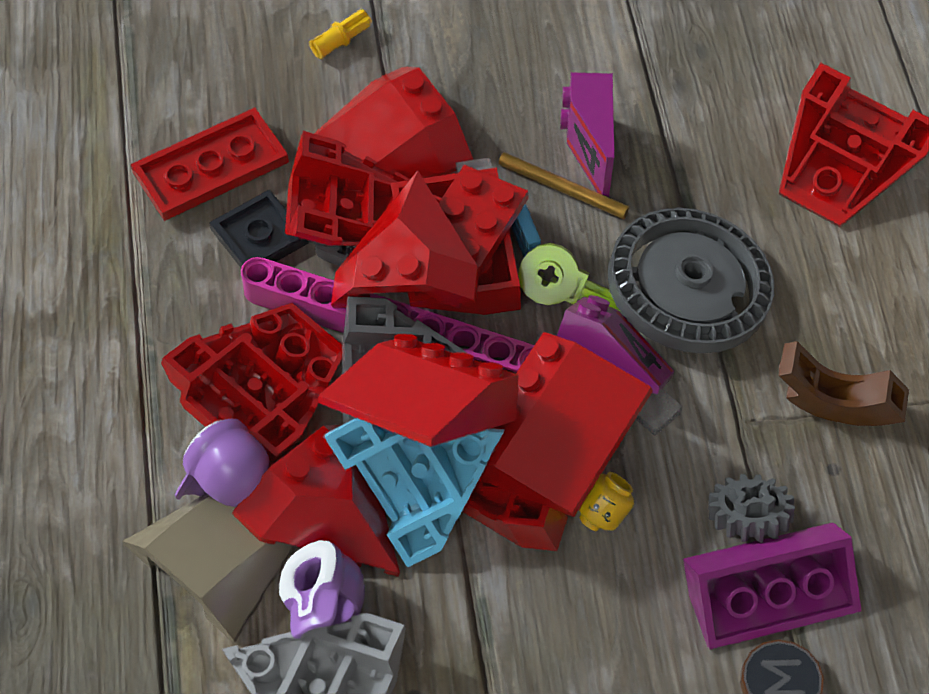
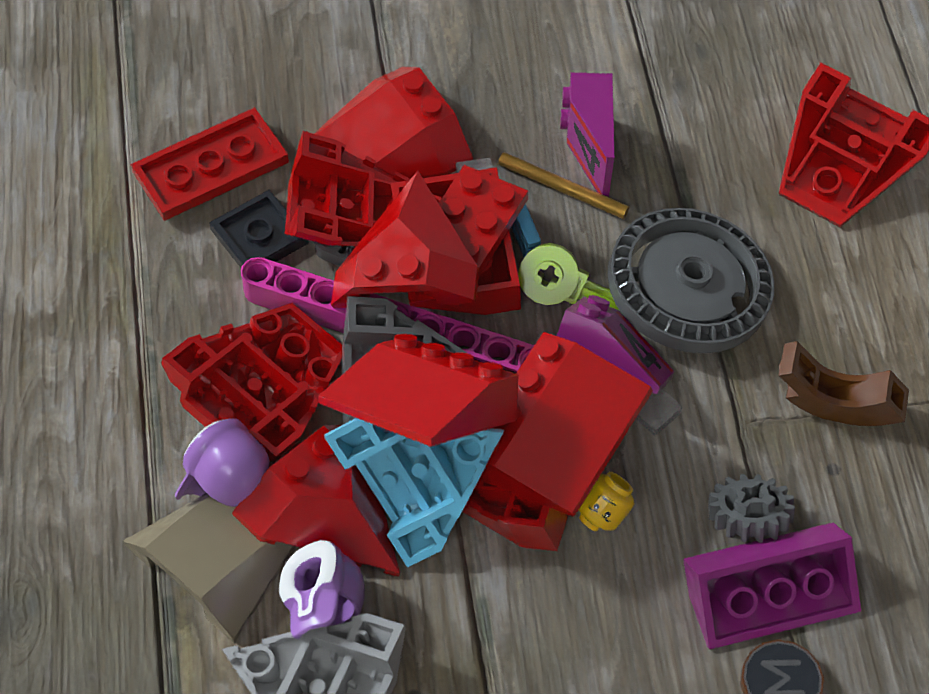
yellow axle [309,9,372,59] -> none

